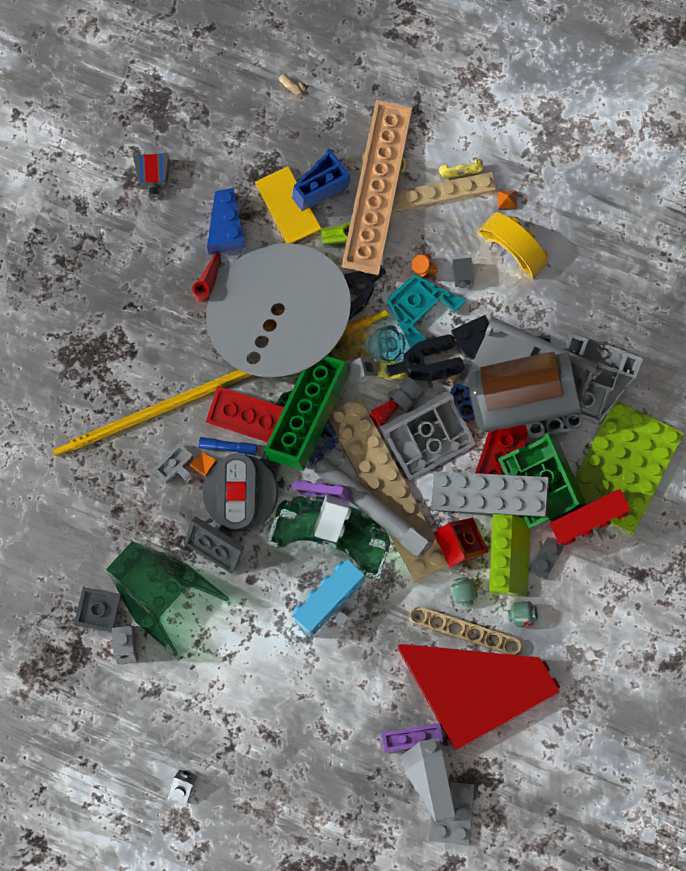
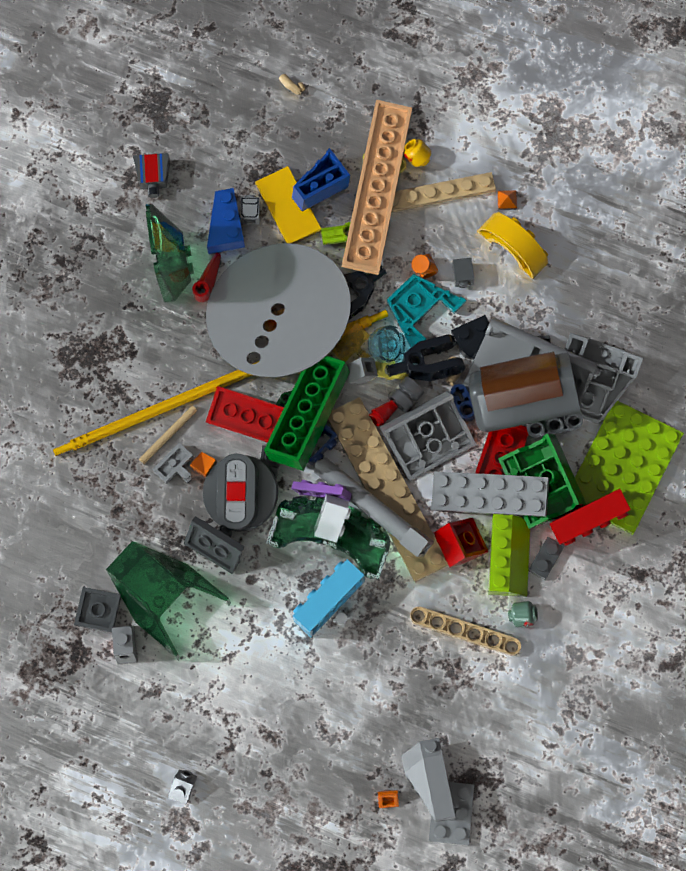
blue piece [199,437,257,455] -> none
medium lavender plate [381,723,443,753] -> none
red slope [397,644,560,752] -> none
light yellow piece [439,159,483,179] -> none
sand green head [450,576,478,607] -> none
none -> tan bar [138,406,198,465]
none -> clear green windscreen [146,204,194,302]
none -> light grey brick [240,195,261,225]
none -> orange slope [378,790,399,808]
none -> yellow head [404,139,431,167]

